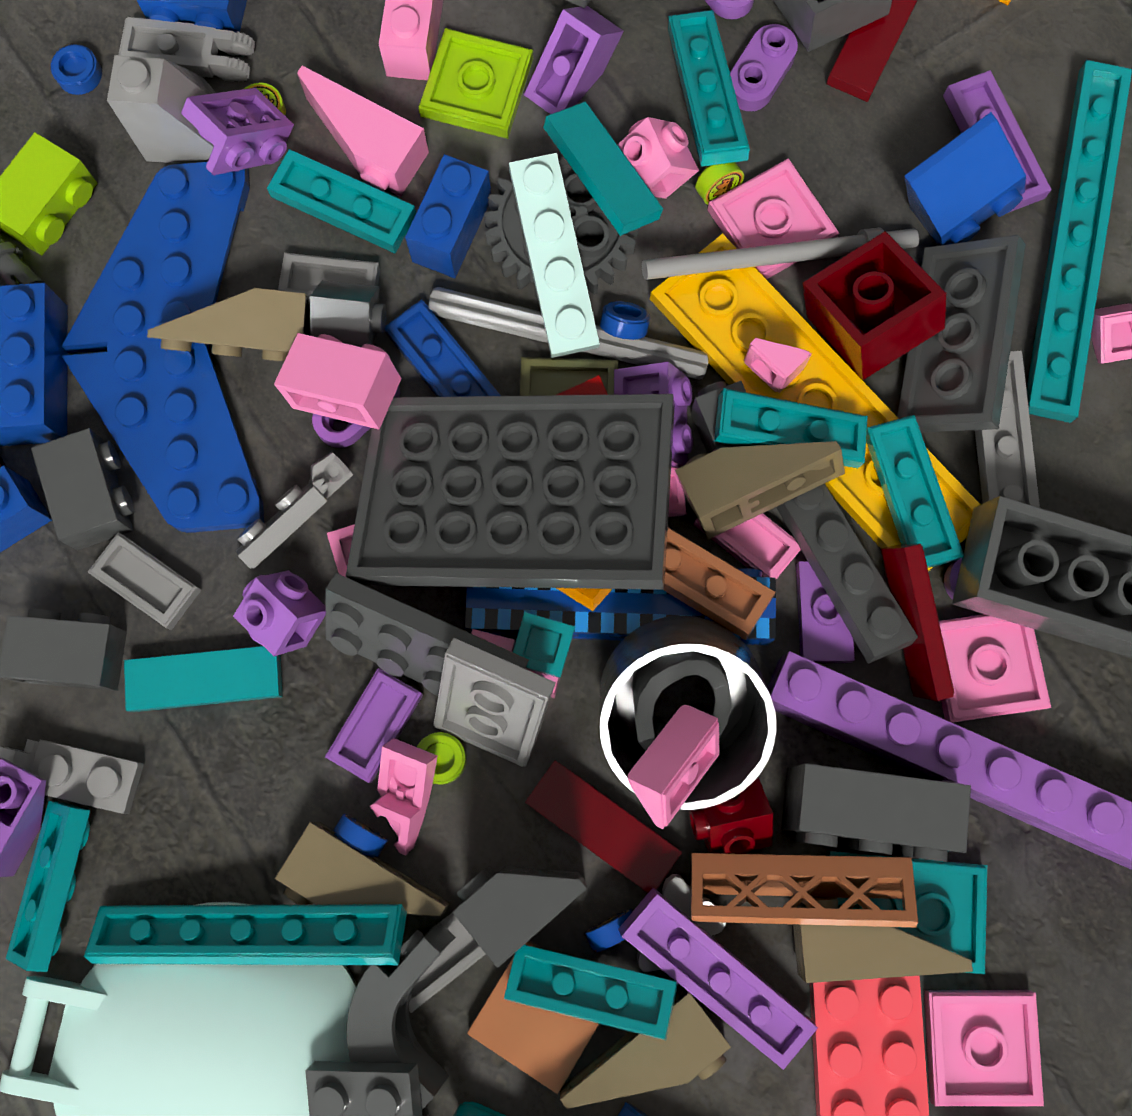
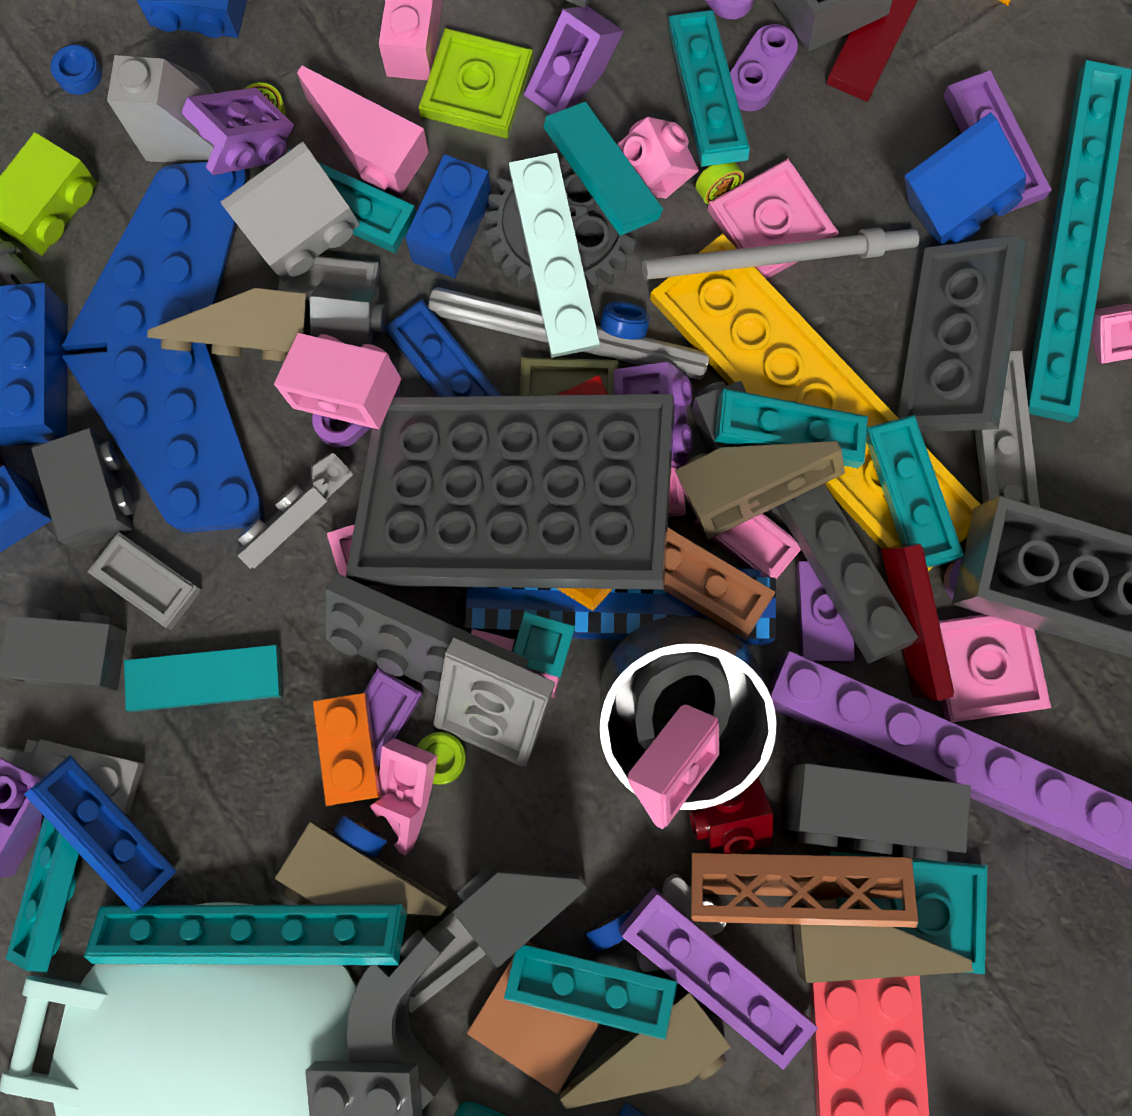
light grey hinge [118,17,255,82] -> none
medium lavender brick [233,570,326,656] -> none
dark red tile [525,760,682,893] -> none
bright pink slope [744,338,812,393] -> none
dark red brick [803,231,946,380] -> none
bright pink tile [924,990,1044,1106] -> none
none -> blue tile [24,755,177,912]
none -> light grey slope [220,142,360,281]
none -> orange plate [313,693,381,806]

